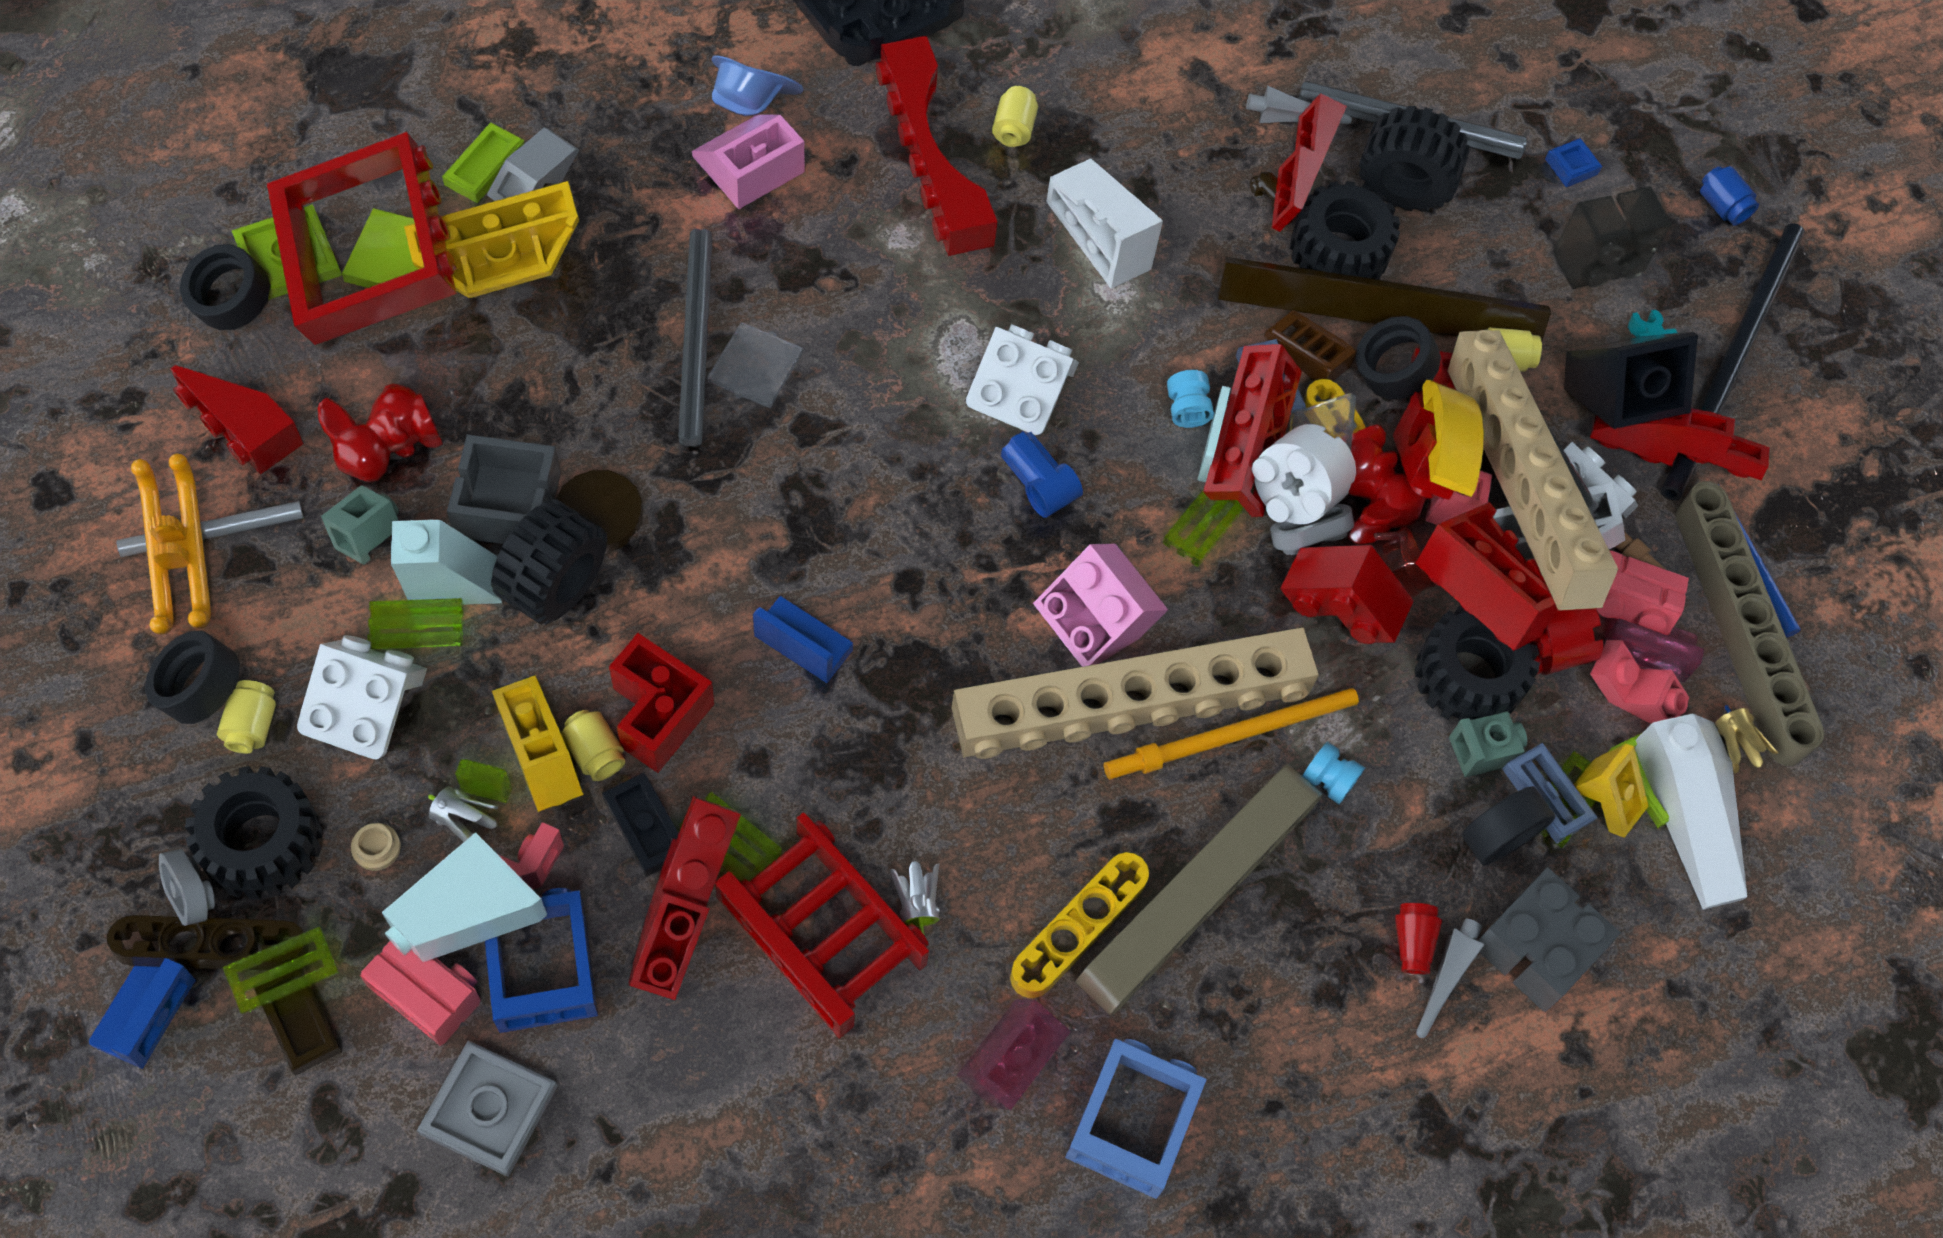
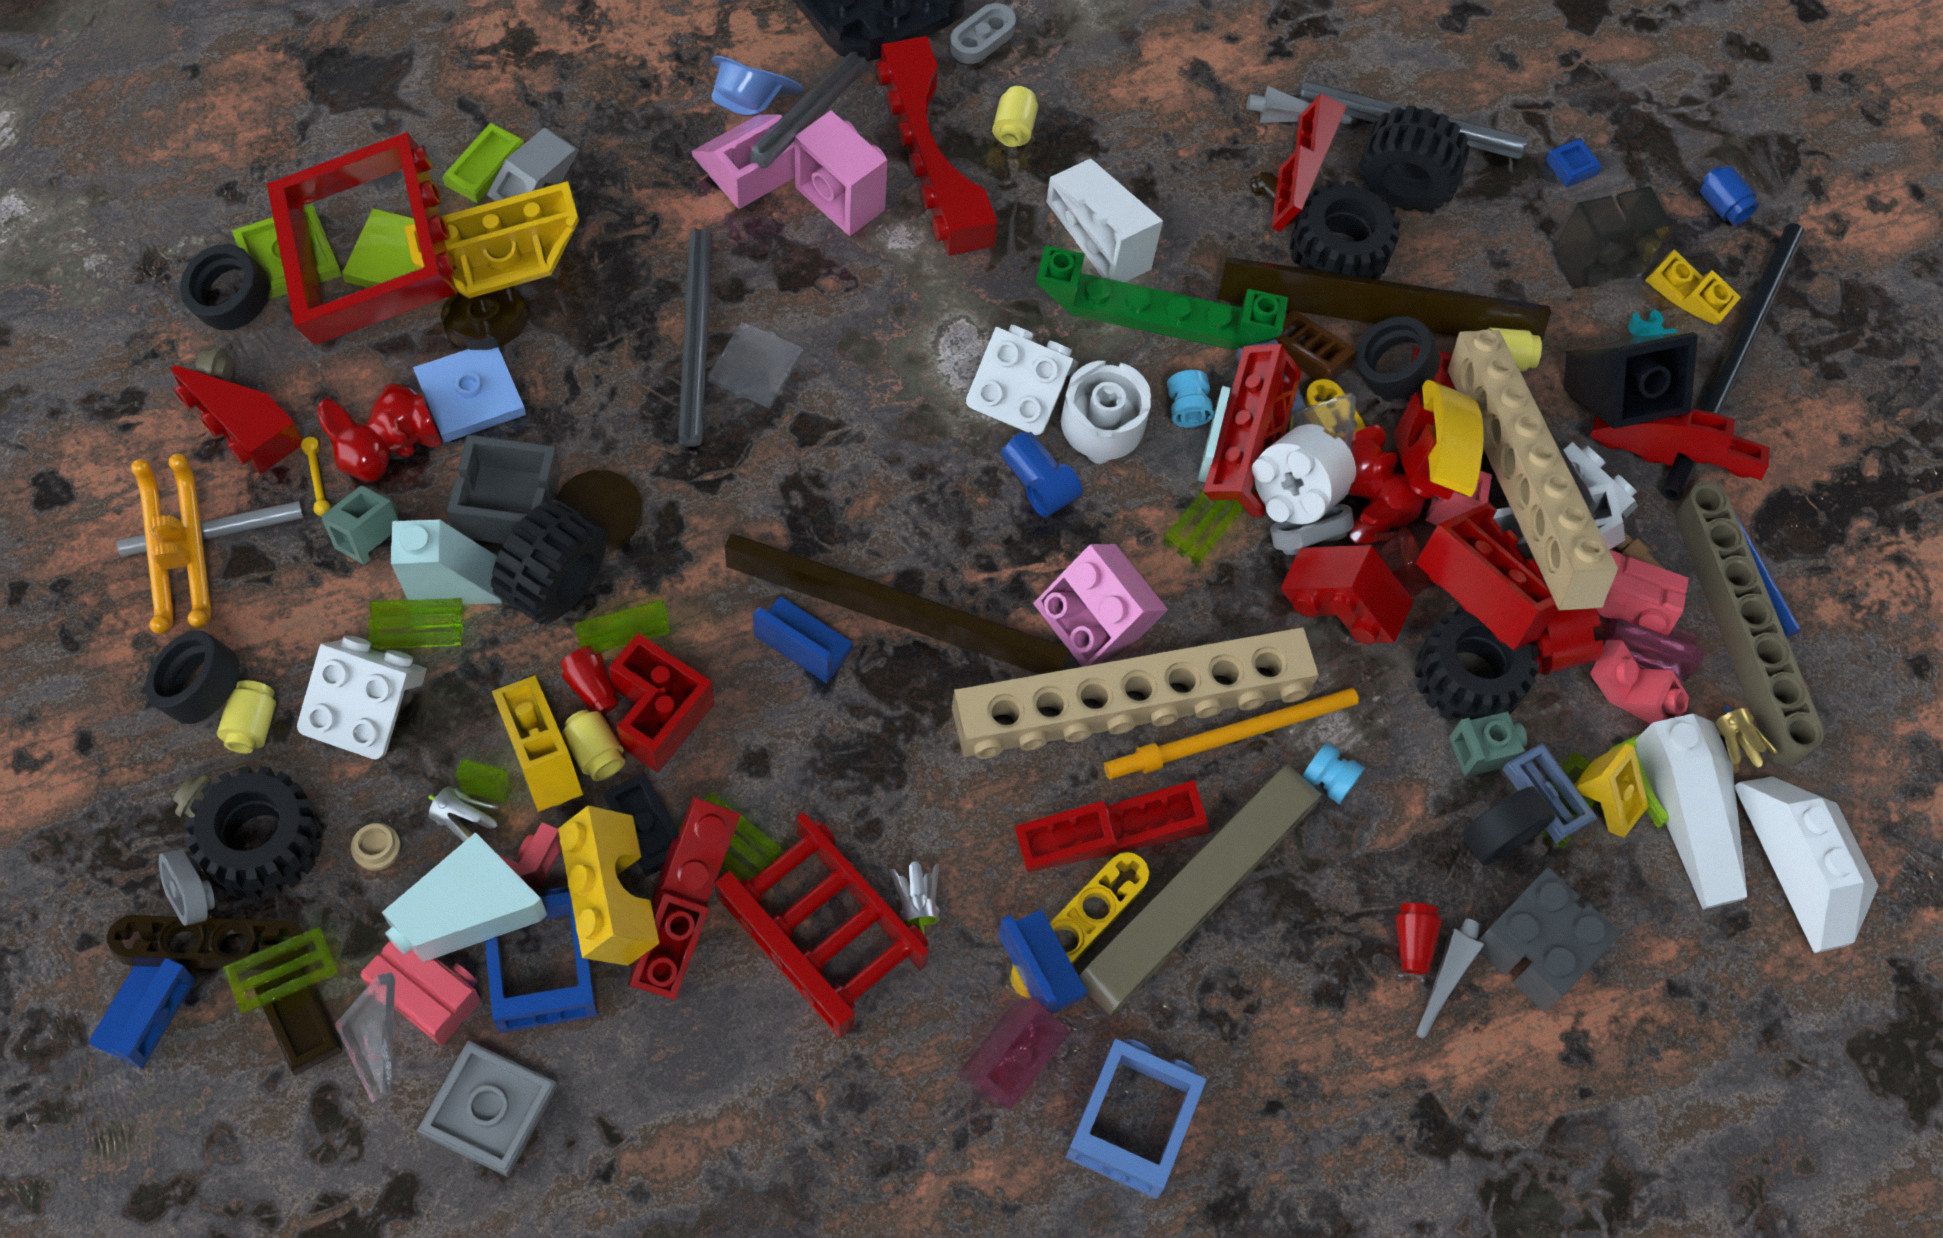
none -> dark tan plate [173,774,214,818]
none -> dark tan plate [196,346,234,382]
none -> yellow hinge [301,437,331,517]
none -> clear tile [335,972,395,1103]
none -> light blue plate [413,347,526,443]
none -> dark brown tile [440,286,528,350]
none -> yellow arch [558,805,659,966]
none -> red cone [560,646,620,715]
none -> clear neon green tile [574,600,670,653]
none -> dark brown tile [725,534,1069,674]
none -> dark grey axle [749,52,867,168]
none -> bright pink brick [794,110,888,236]
none -> light grey plate [950,3,1016,64]
none -> blue panel [998,909,1088,1019]
none -> red slope [1014,780,1210,872]
none -> green slope [1036,245,1288,350]
none -> white brick [1060,361,1151,464]
none -> yellow slope [1645,249,1741,325]
none -> white wedge [1734,776,1878,954]

